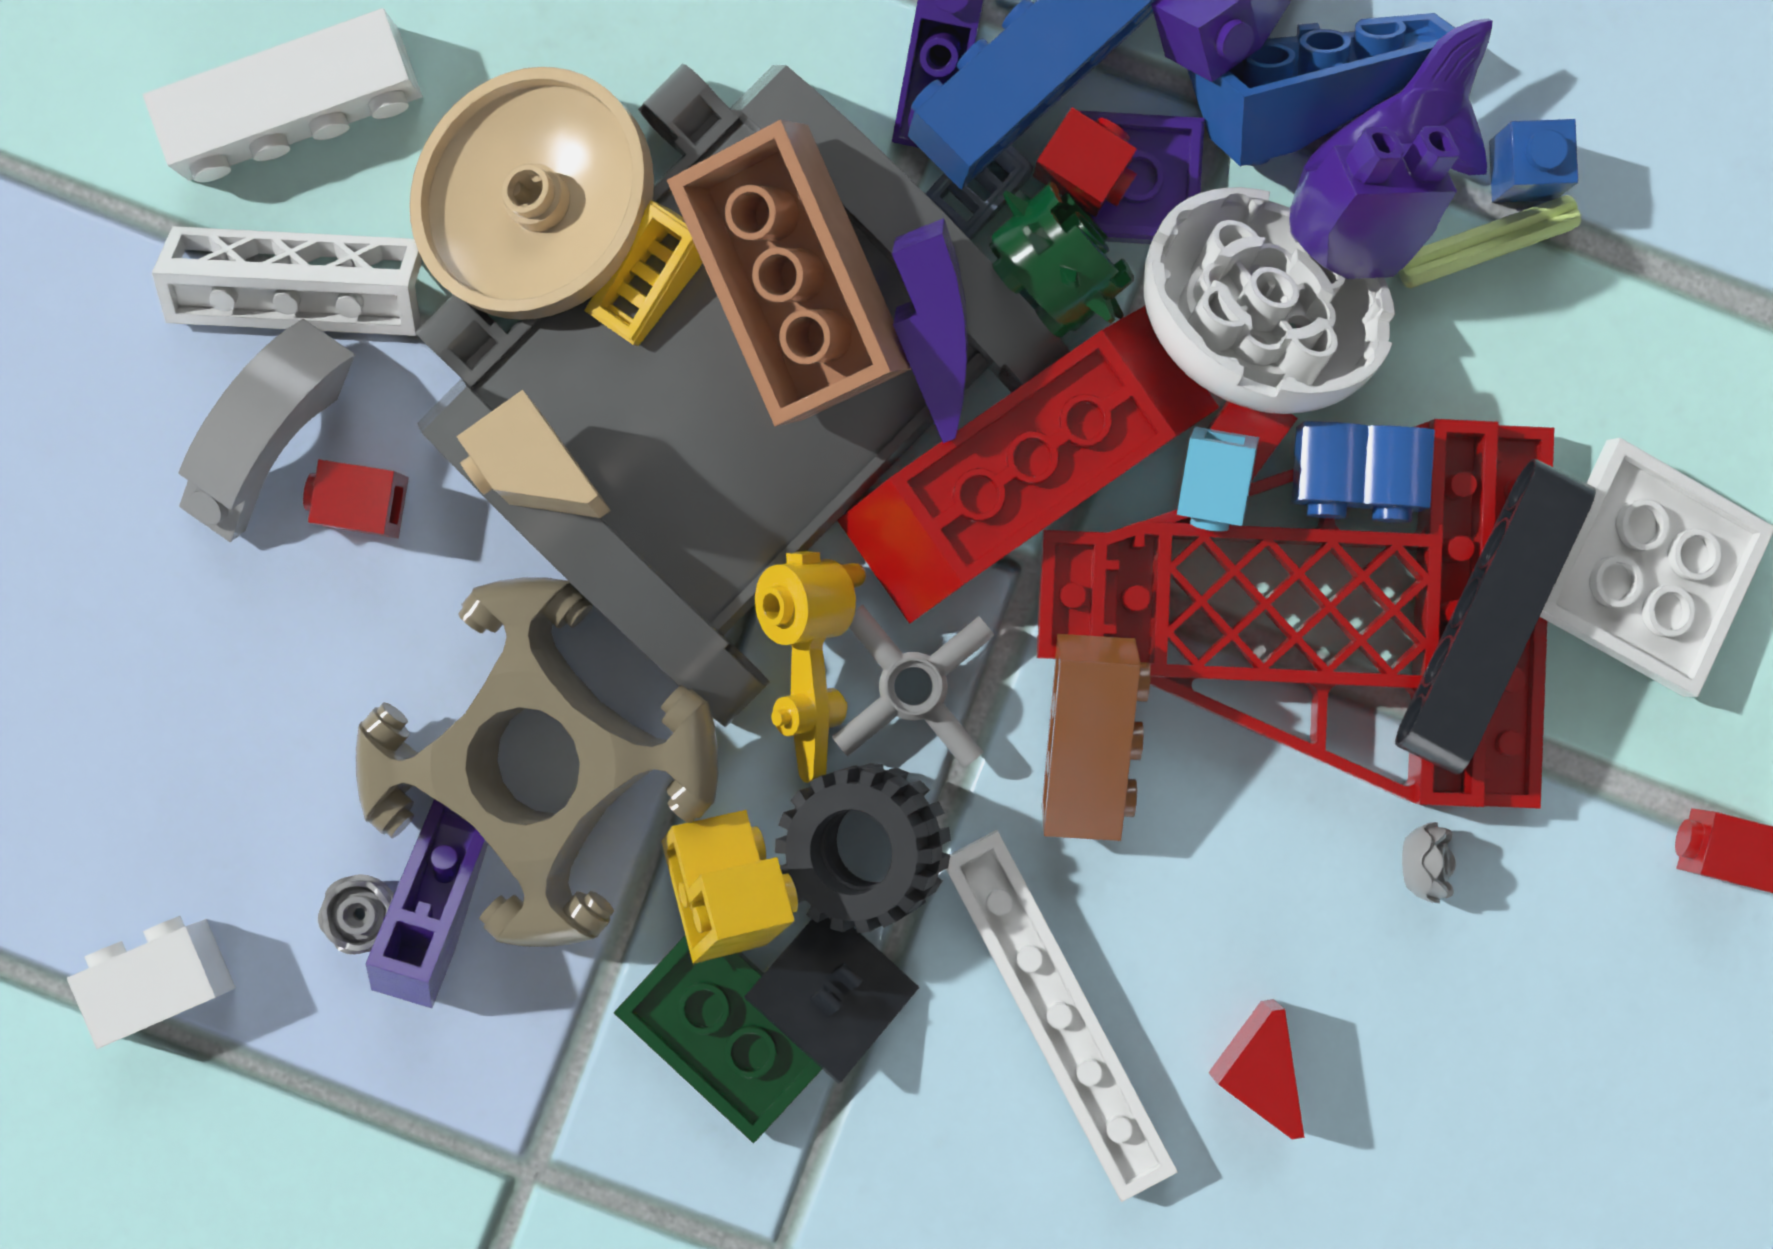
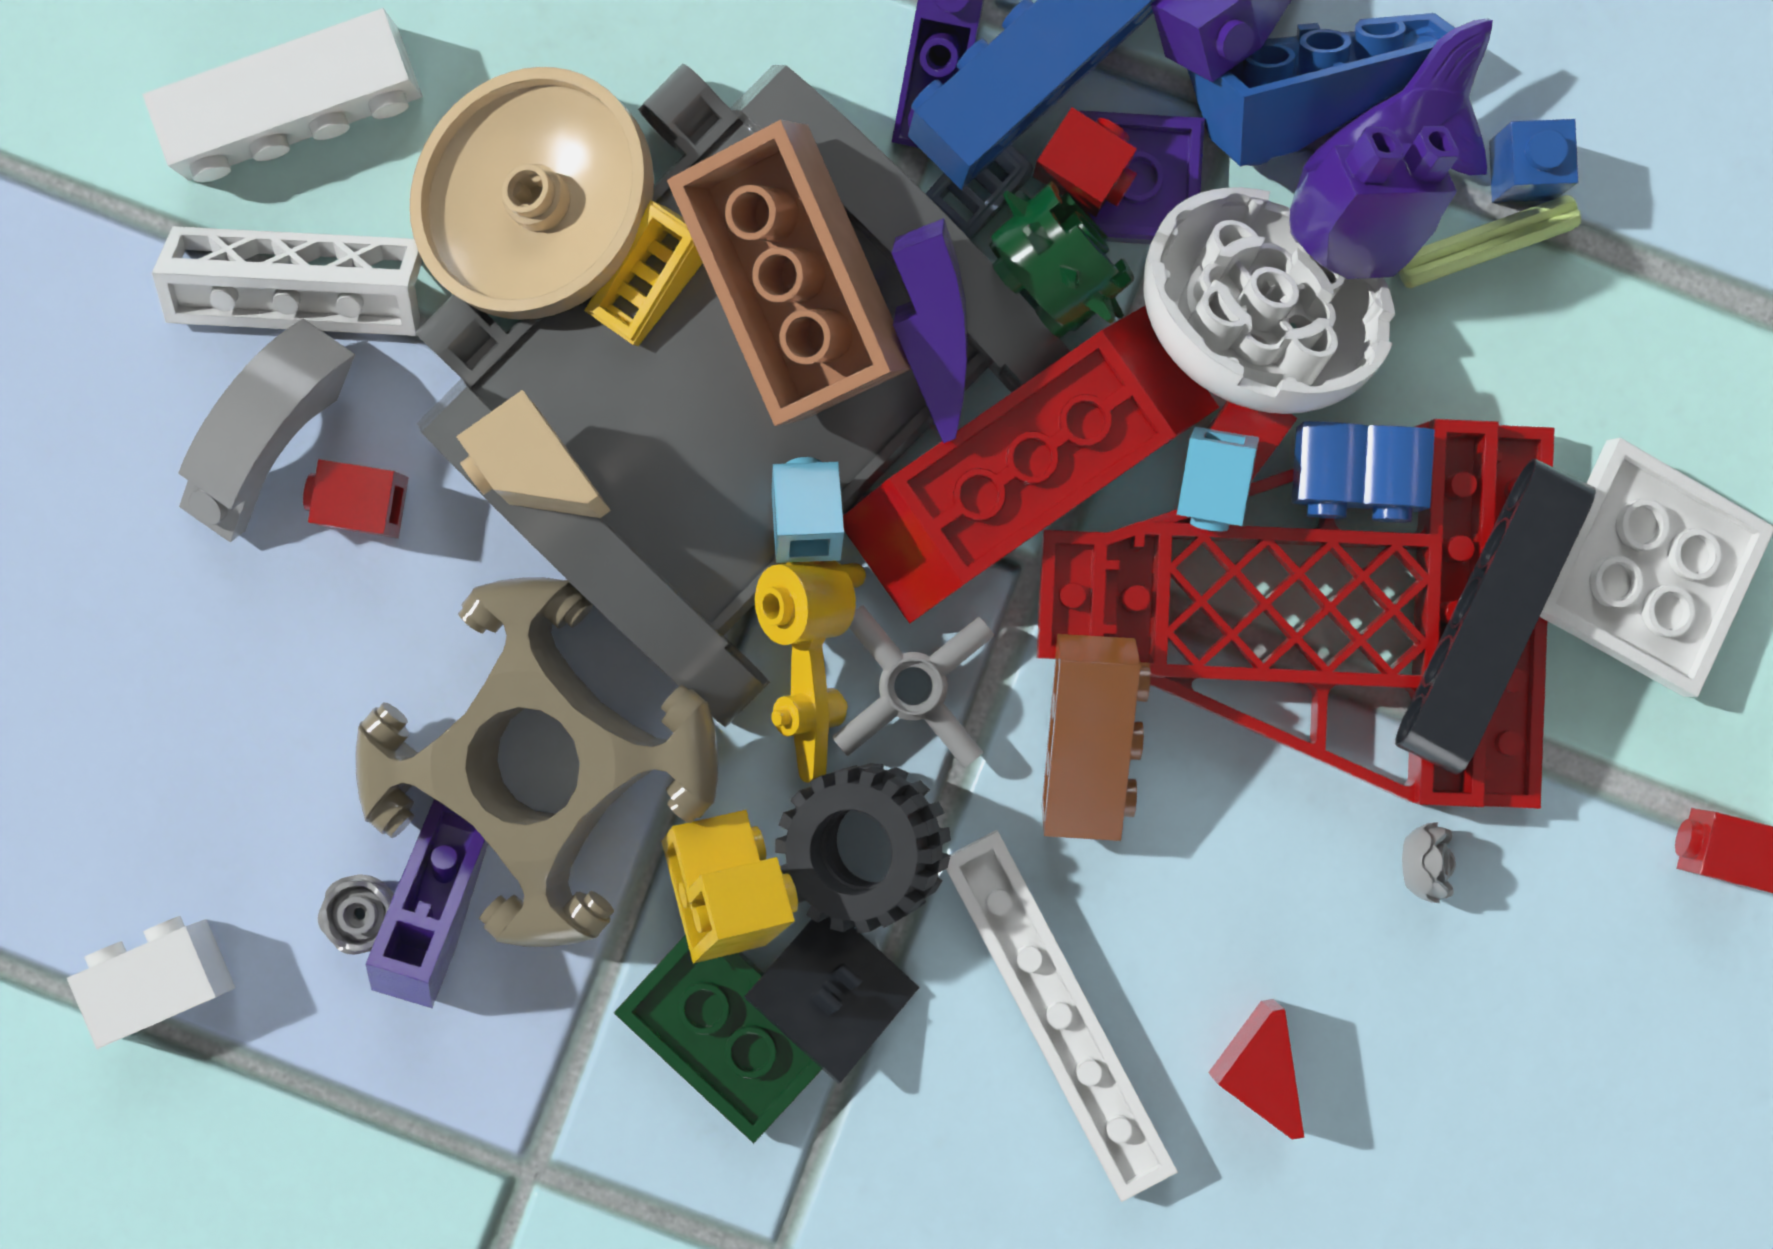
none -> medium azure brick [772,457,844,563]

